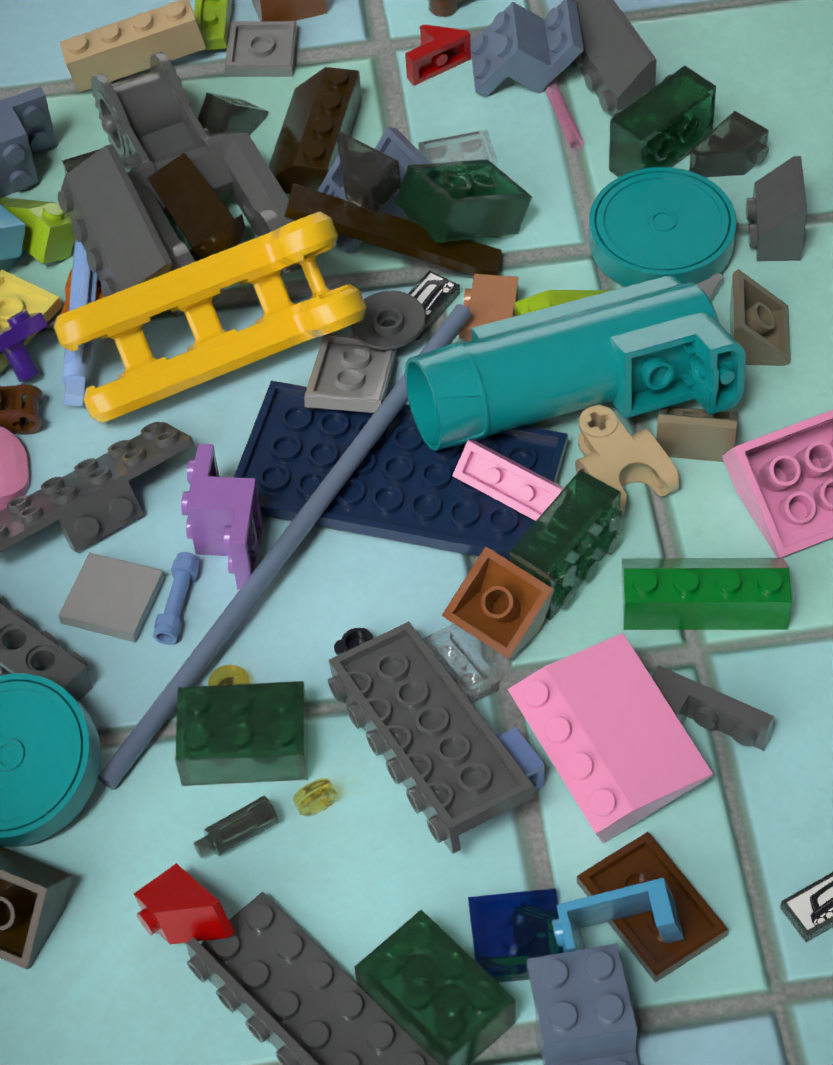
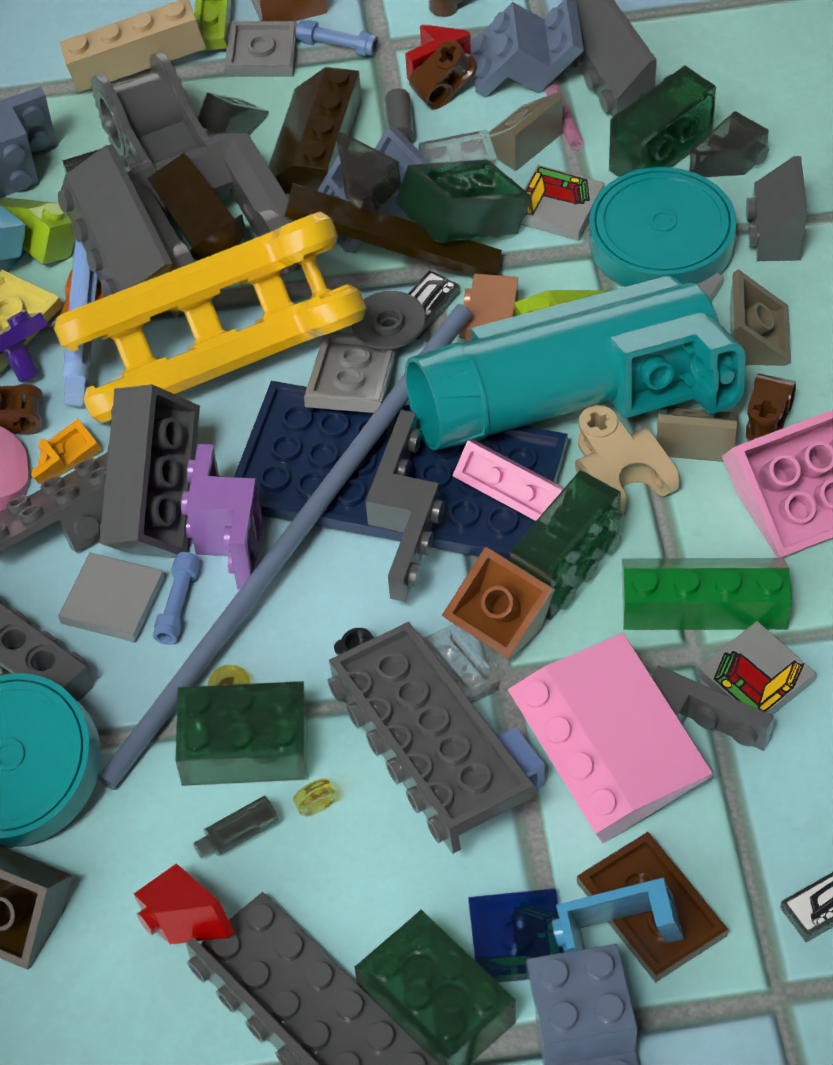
none -> light orange slope [31,419,102,484]
none -> dark grey slope [99,384,200,558]
none -> medium blue bar [296,20,378,57]
none -> dark grey bracket [365,410,445,602]
none -> dark grey cylinder [385,88,414,142]
none -> reddish brown piece [409,40,477,109]
none -> dark tan slope [475,92,563,171]
none -> tile [511,165,604,240]
none -> tile [697,621,816,715]
none -> reddish brown piece [746,373,796,441]

